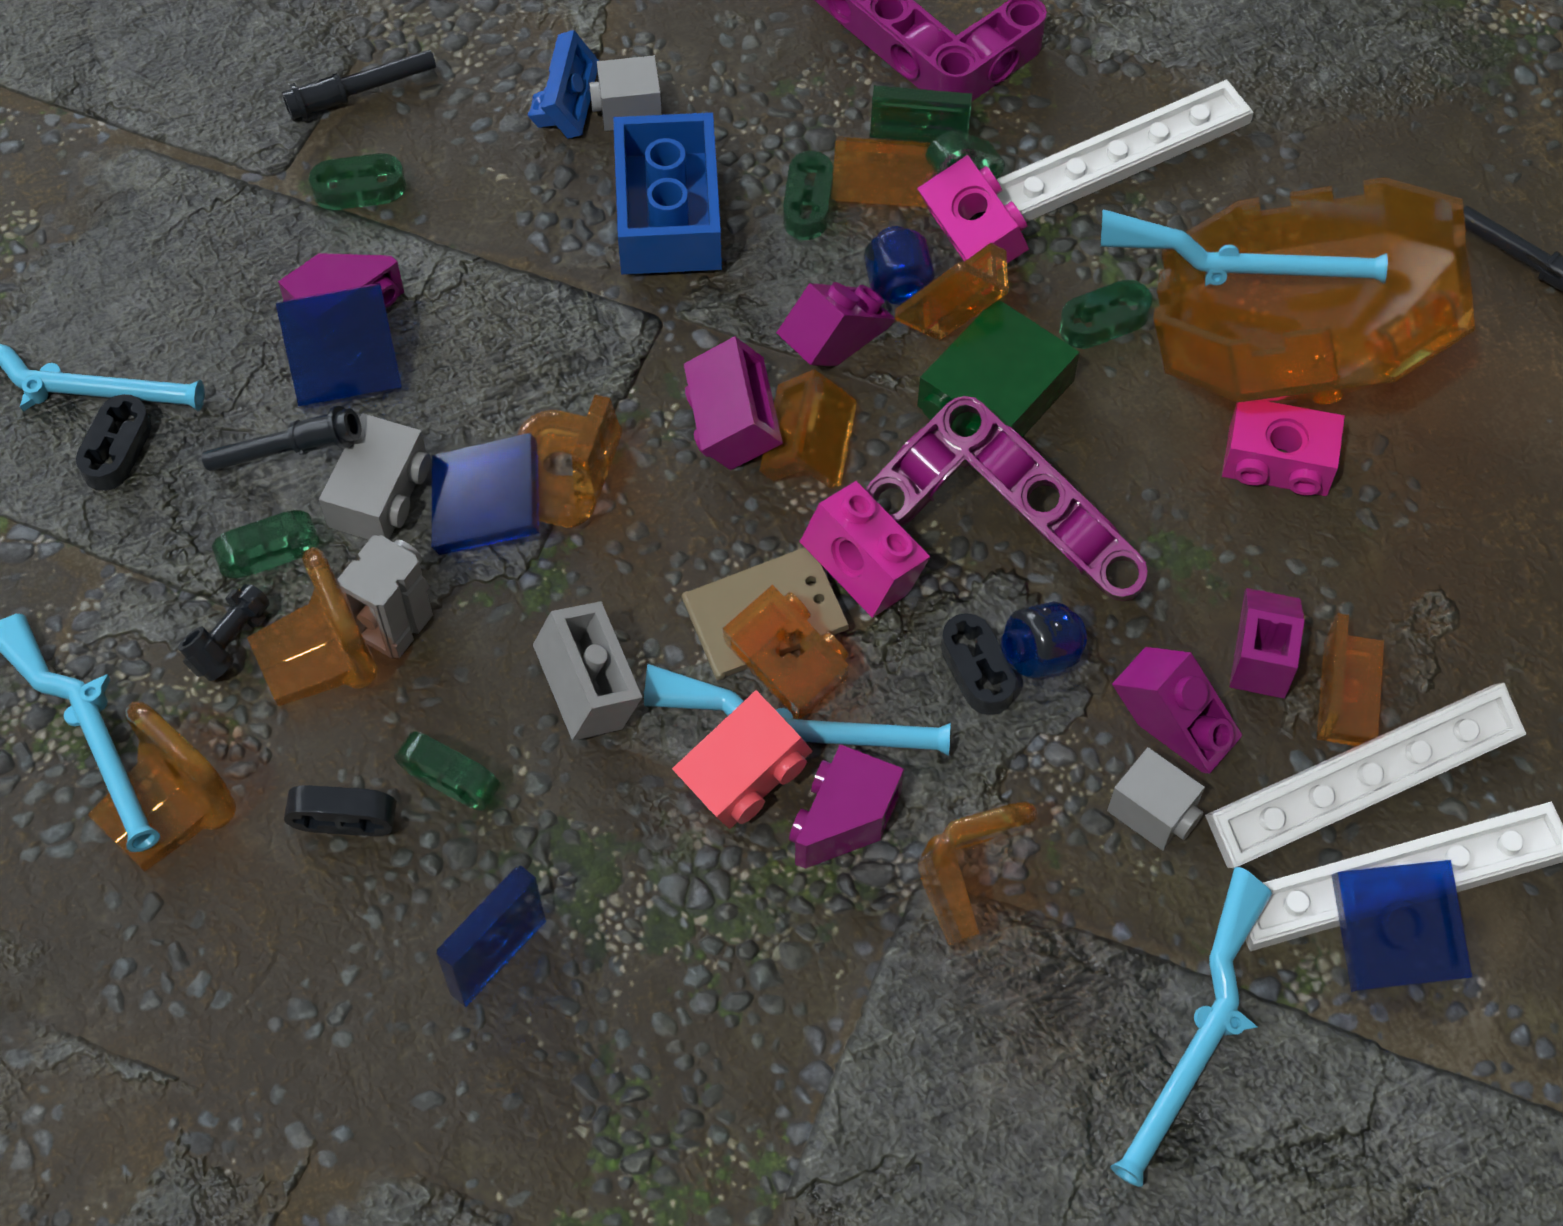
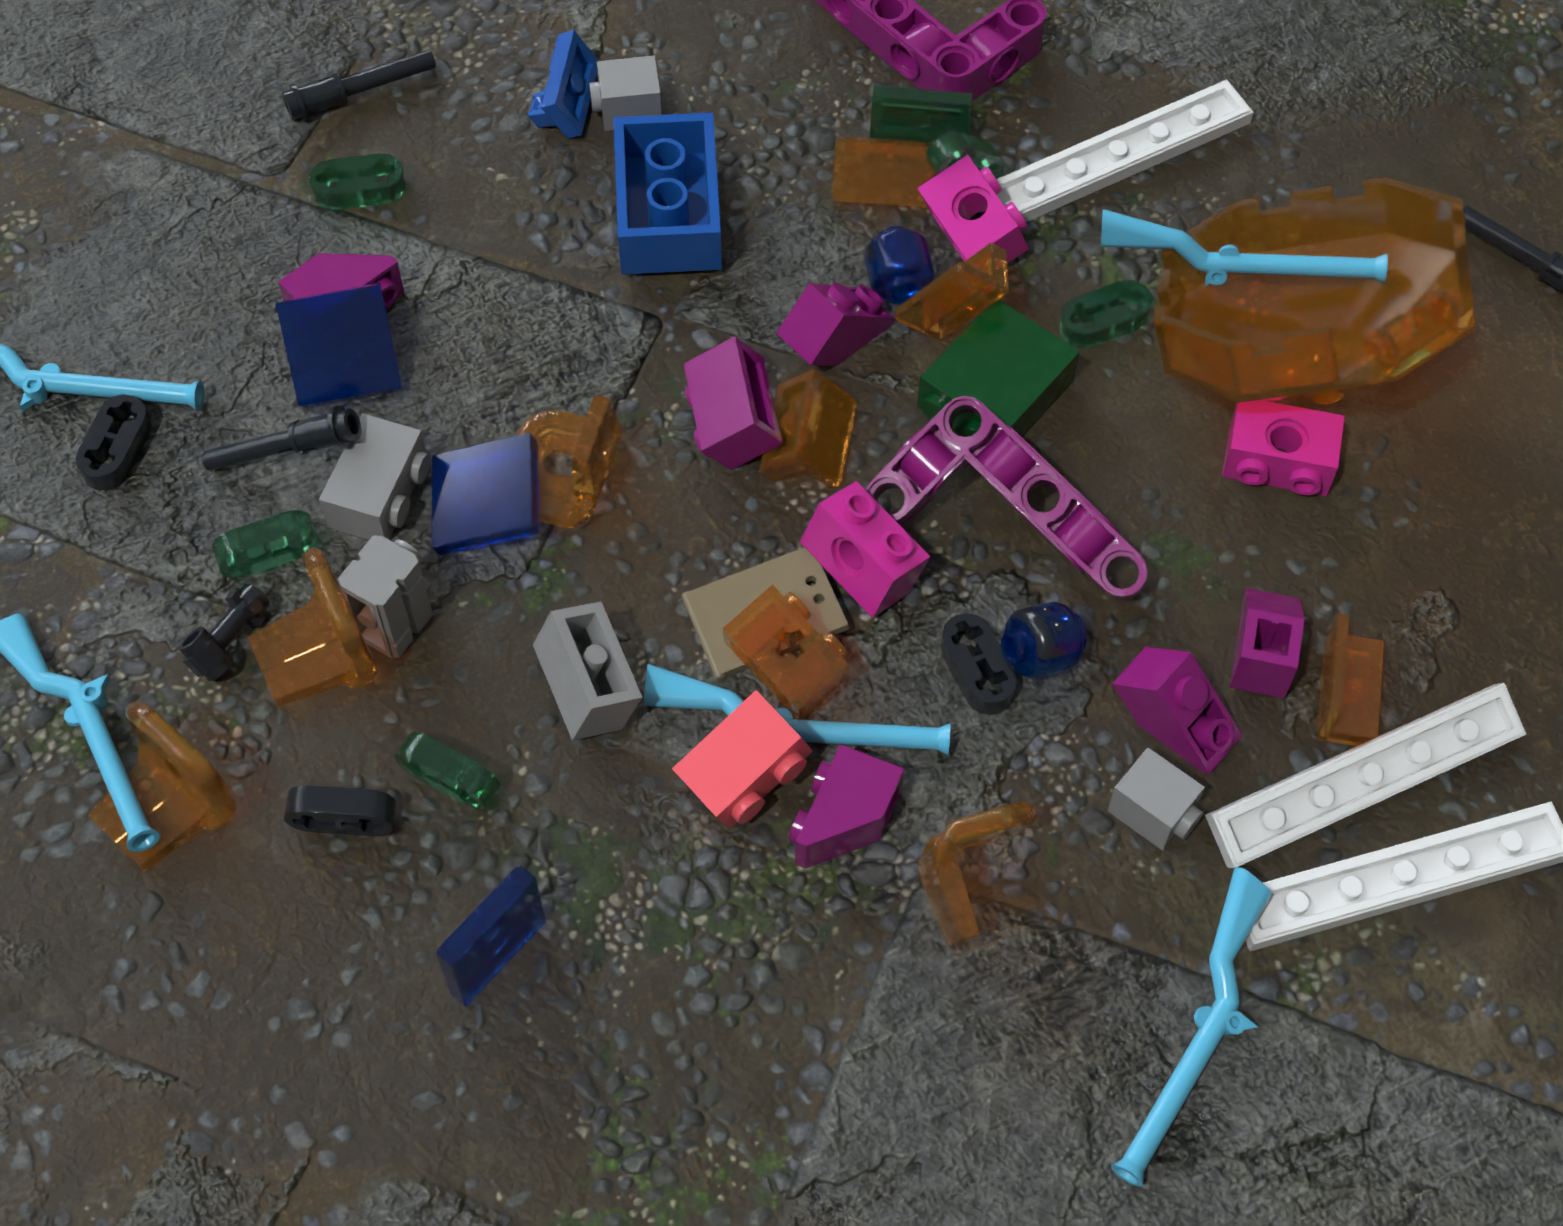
clear green beam [783,151,833,240] -> none
clear blue tile [1331,860,1472,992] -> none

